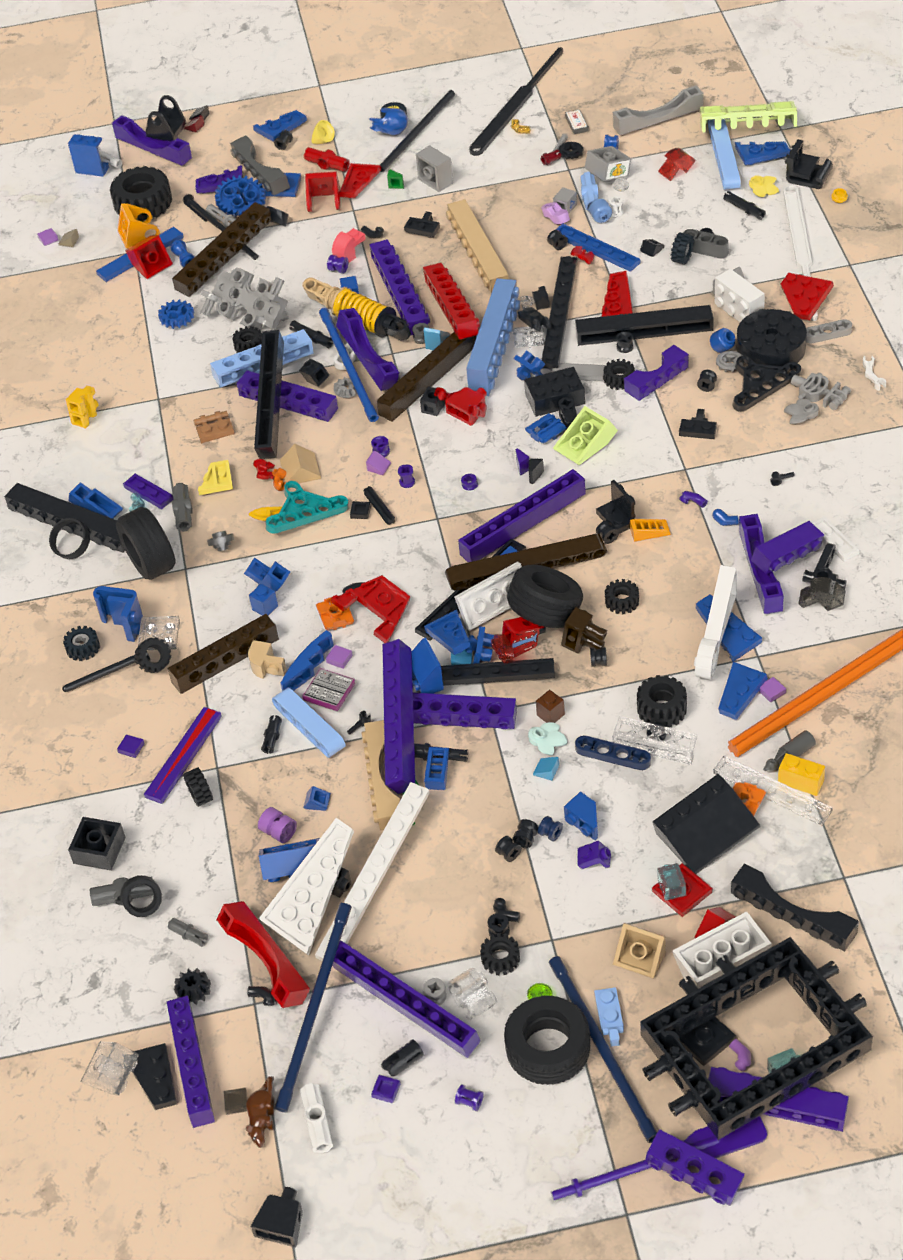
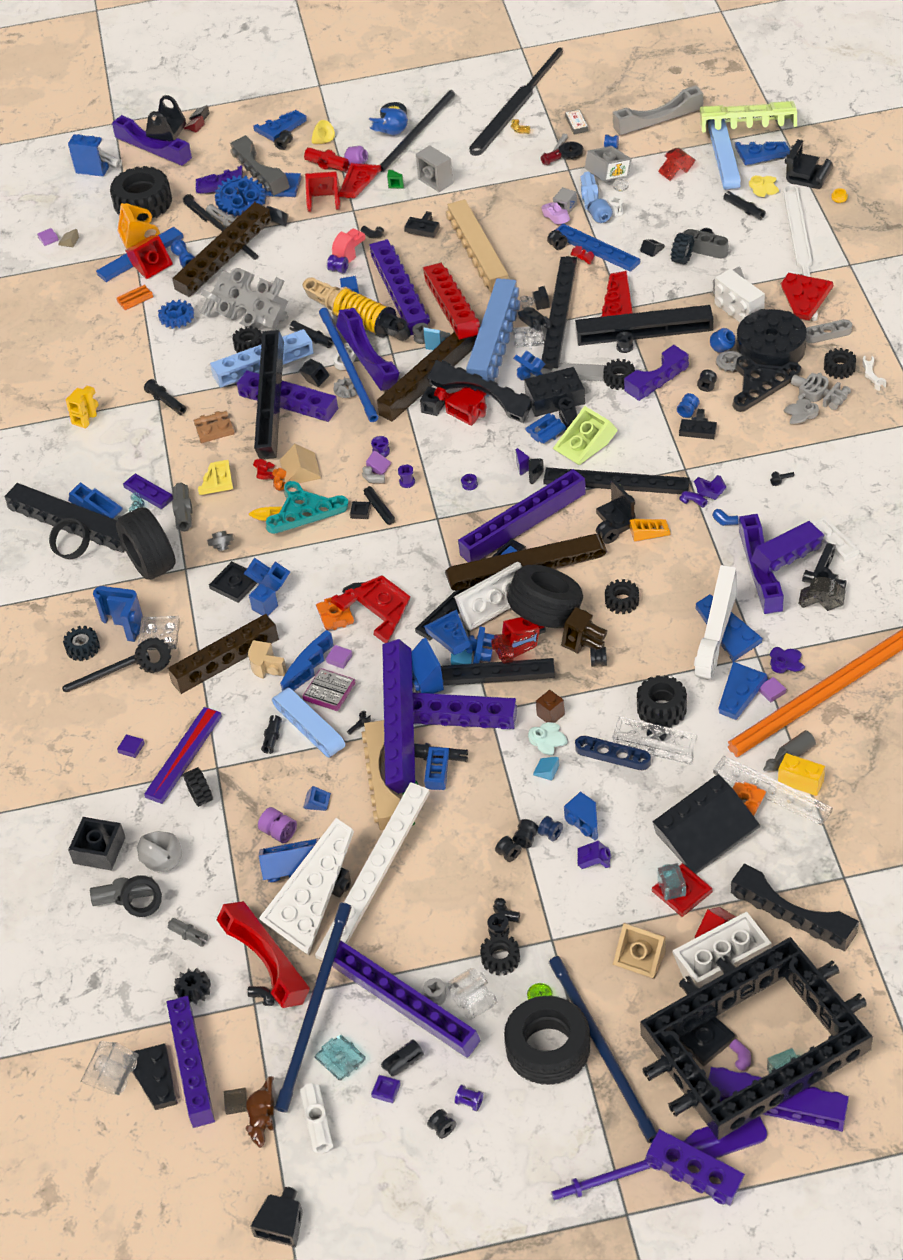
light blue hinge [594,987,624,1047] -> none
none -> orange tile [116,285,153,310]
none -> light grey piece [137,831,182,872]
none -> black pin [144,379,187,415]
none -> black tile [209,561,257,603]
none -> clear light blue piece [314,1035,366,1080]
none -> medium lavender head [344,146,368,166]
none -> light grey arm [362,466,385,483]
none -> black arch [427,360,532,423]
none -> black wheel [427,1109,456,1139]
none -> black tile [543,467,690,495]
none -> blue wheel [677,393,700,418]
none -> dark purple bracket [694,475,726,500]
none -> dark purple plate [770,647,805,673]
none -> black tyre [824,348,856,379]

